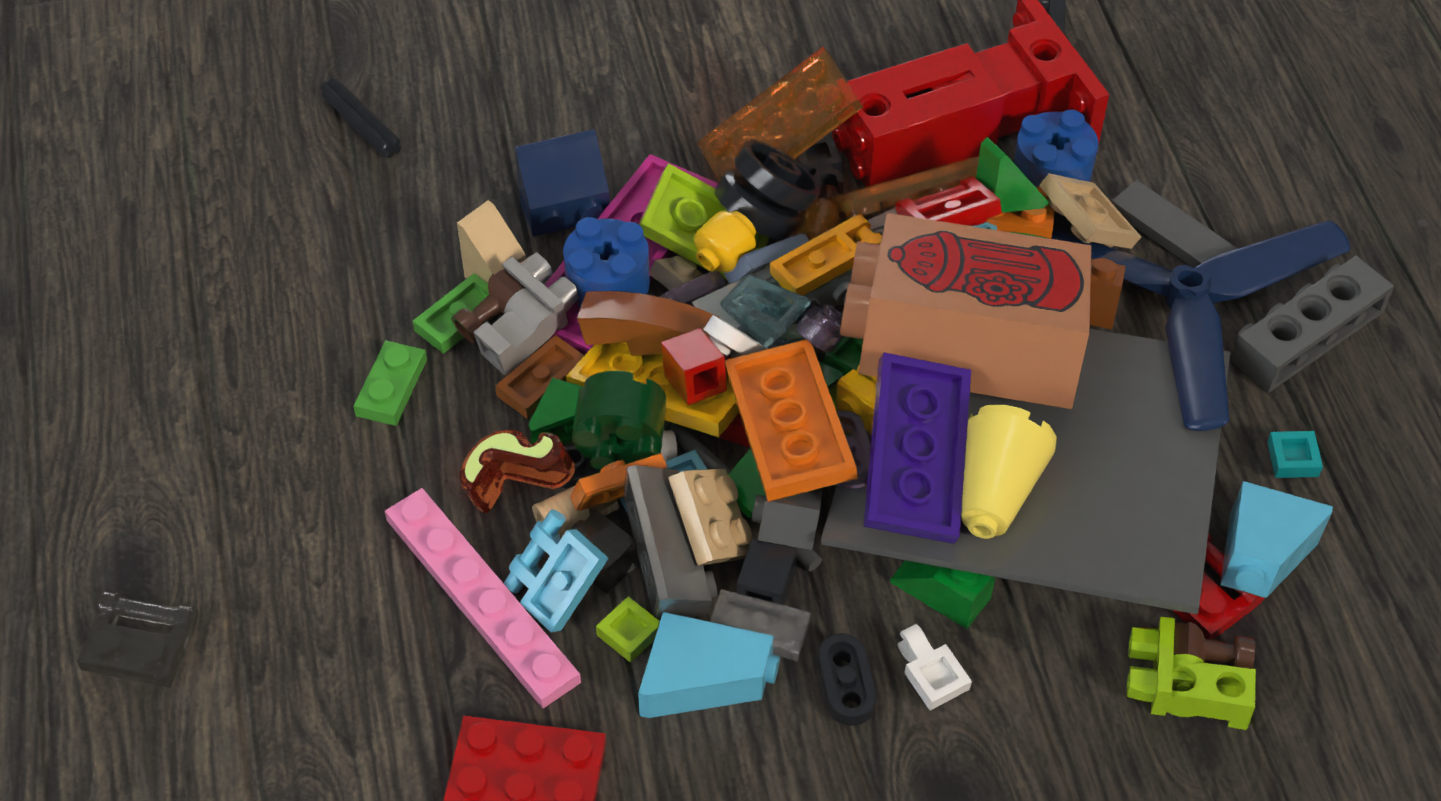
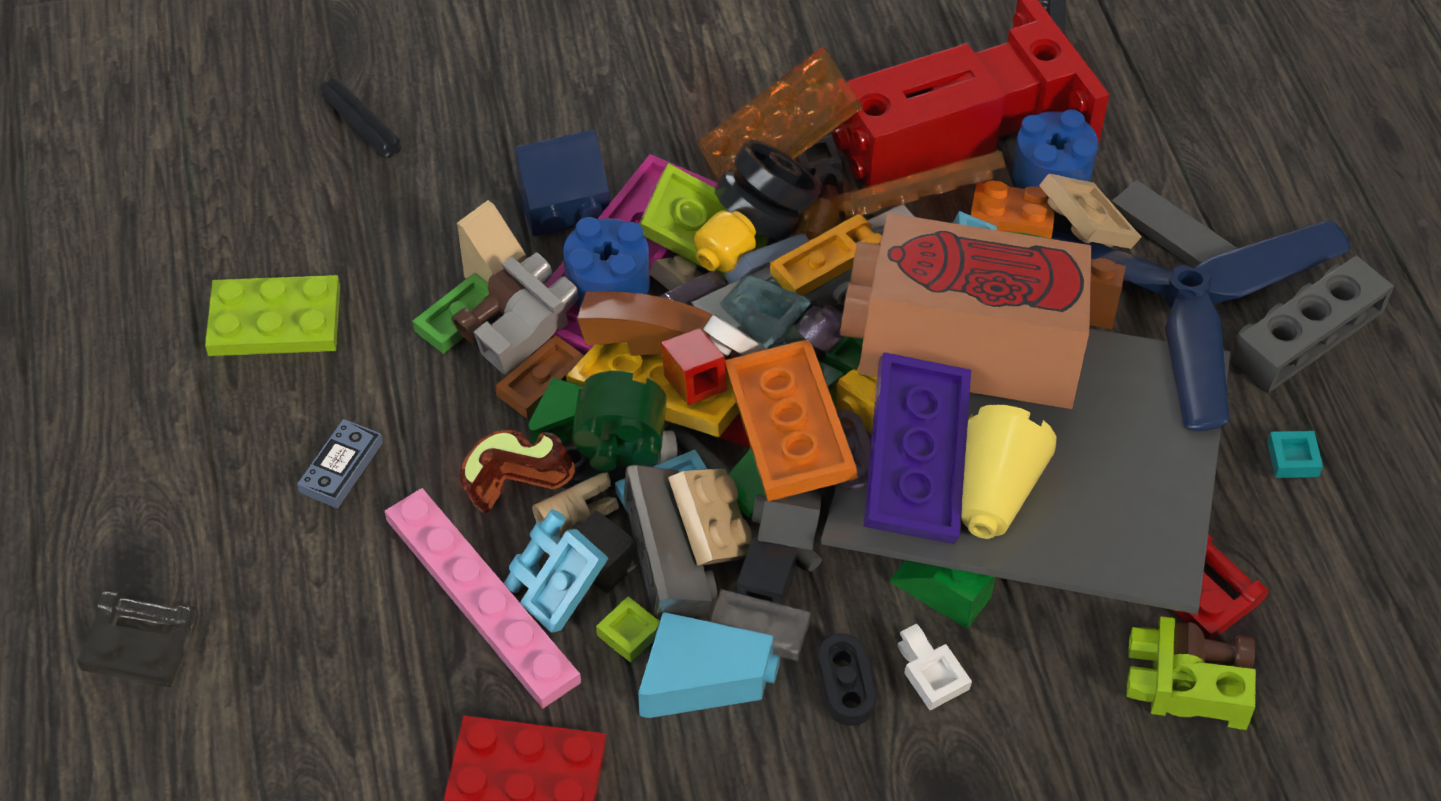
bright green plate [354,340,427,426] -> none
orange plate [570,453,668,511] -> none
red plate [895,176,1002,226] -> none
green slope [976,137,1049,213] -> none
medium azure slope [1221,481,1333,598] -> none
none -> lime plate [205,275,340,356]
none -> tile [297,419,383,509]

